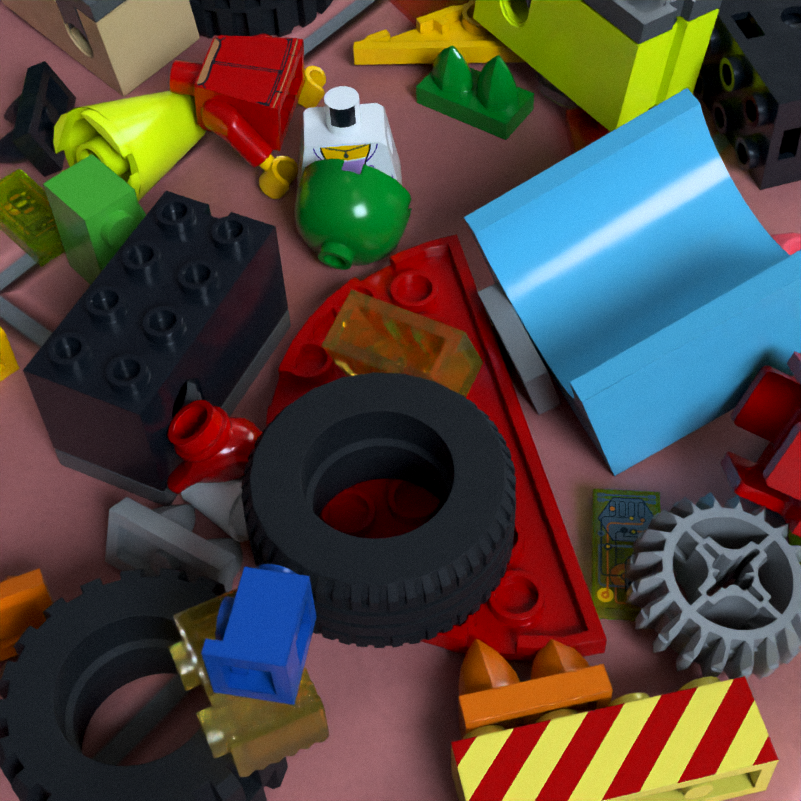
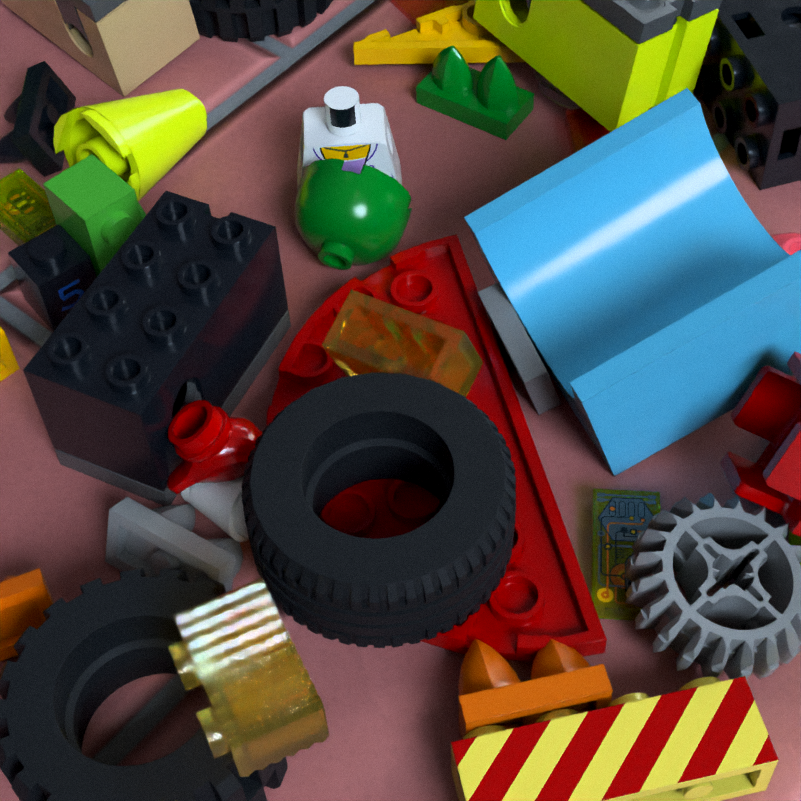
red torso [170,33,326,199] -> none
blue brick [201,564,317,705] -> none
none -> black brick [8,224,97,332]

